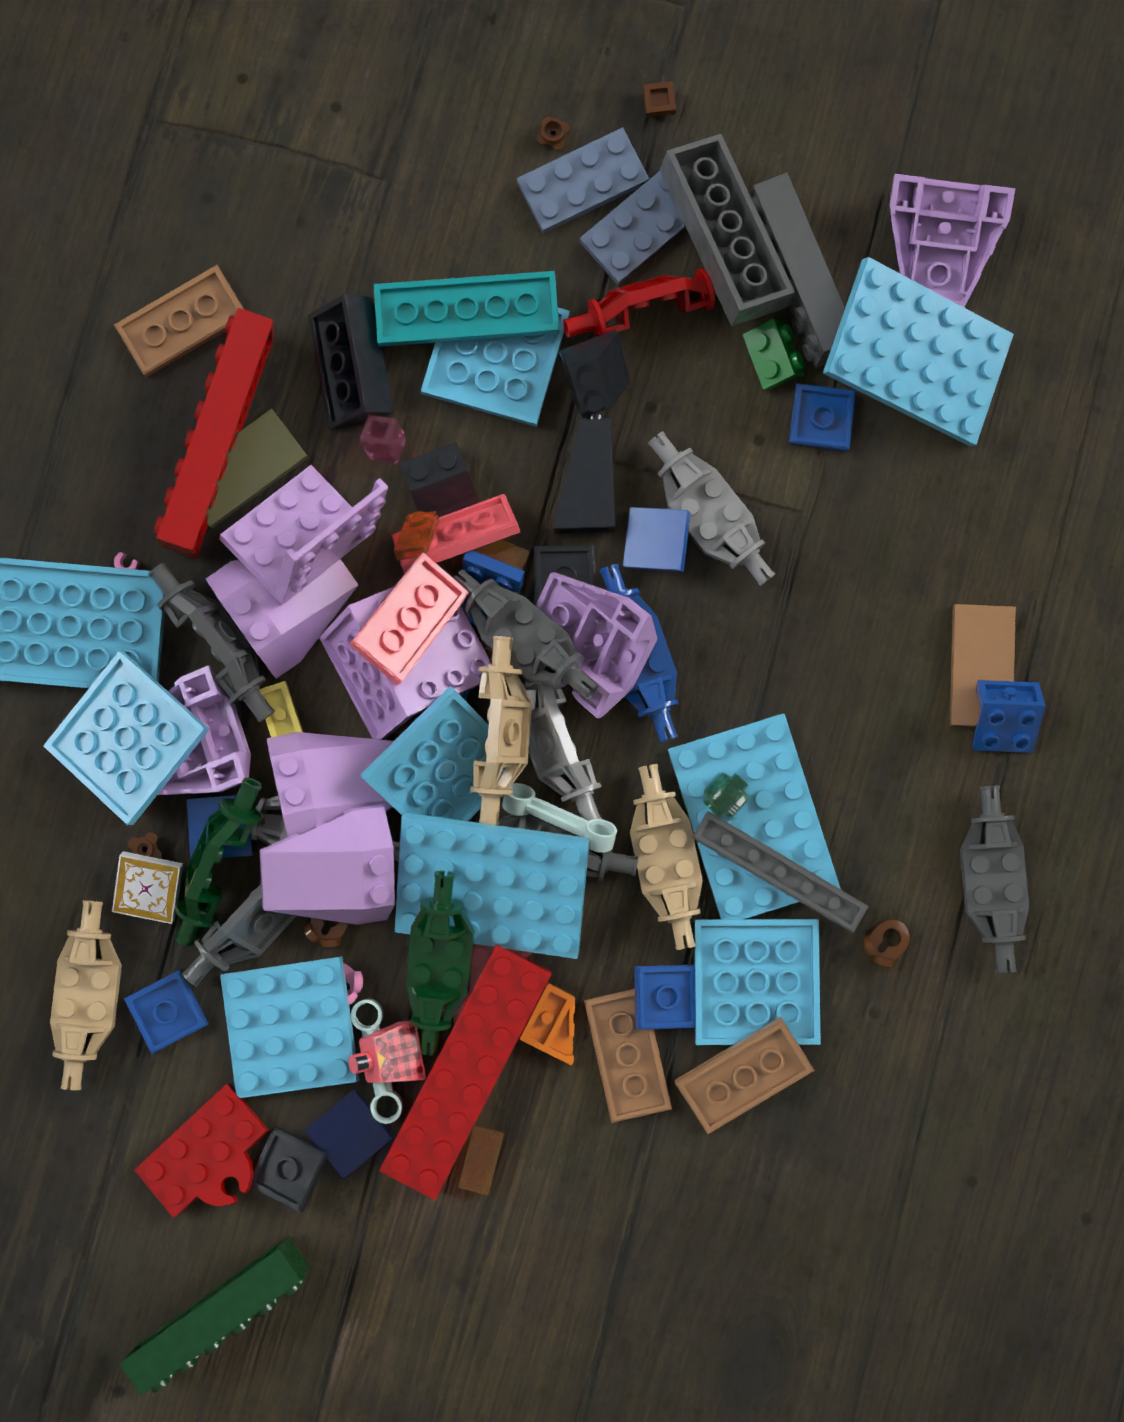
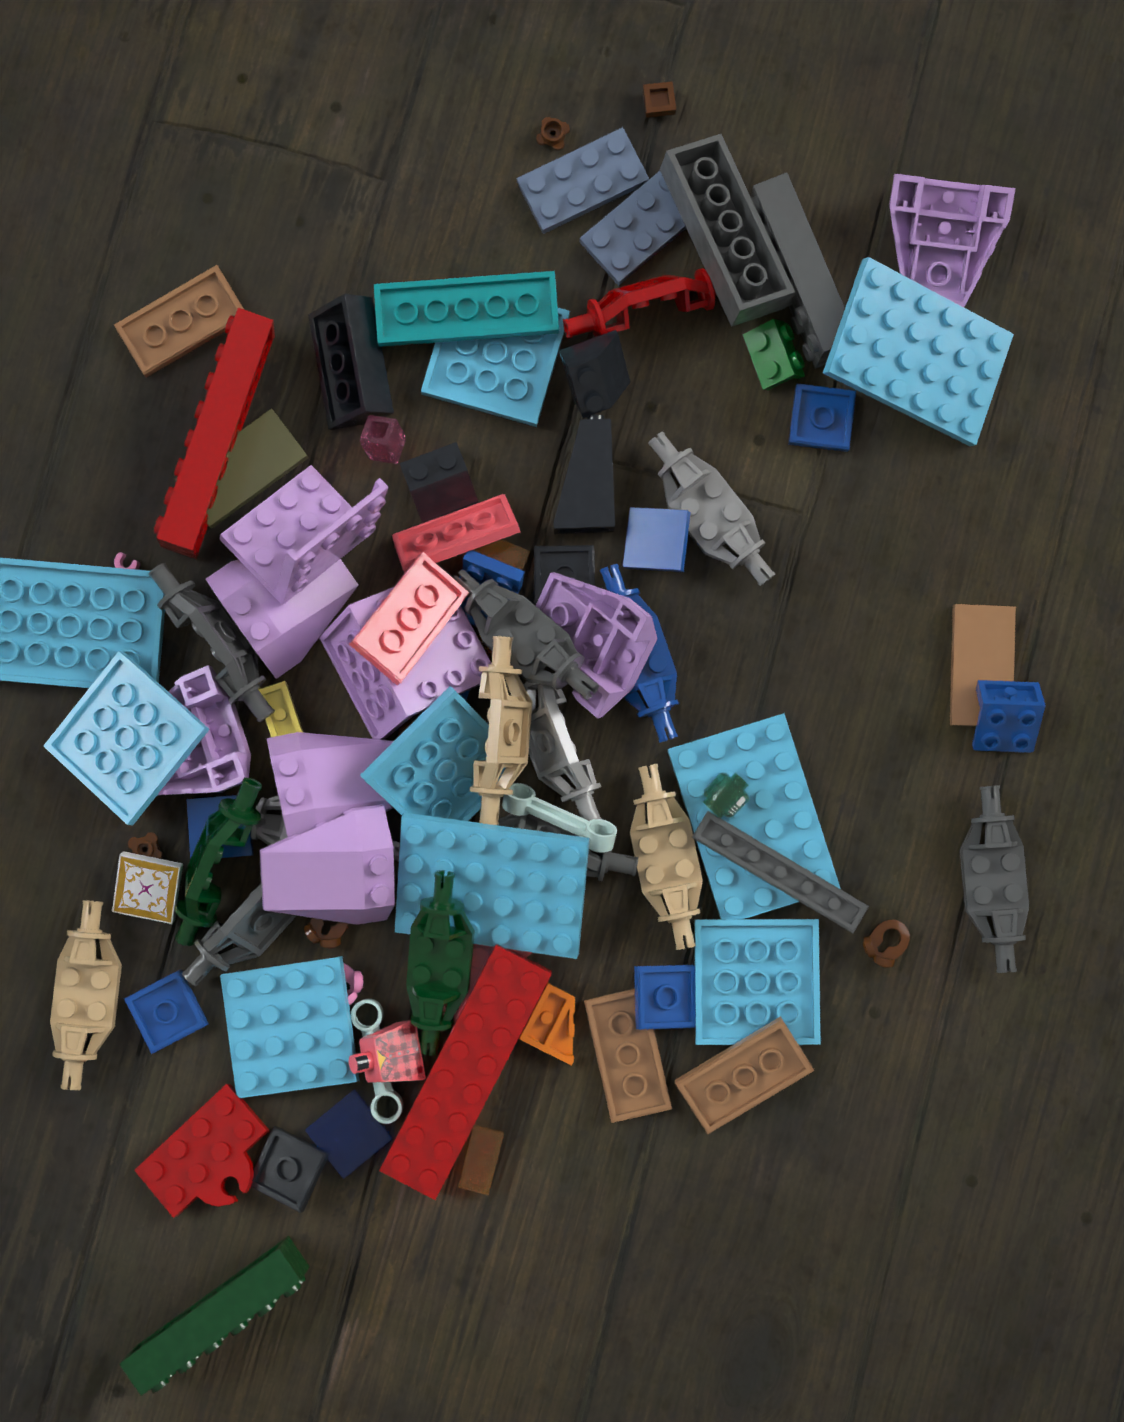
clear orange plate [394,511,439,560] -> none

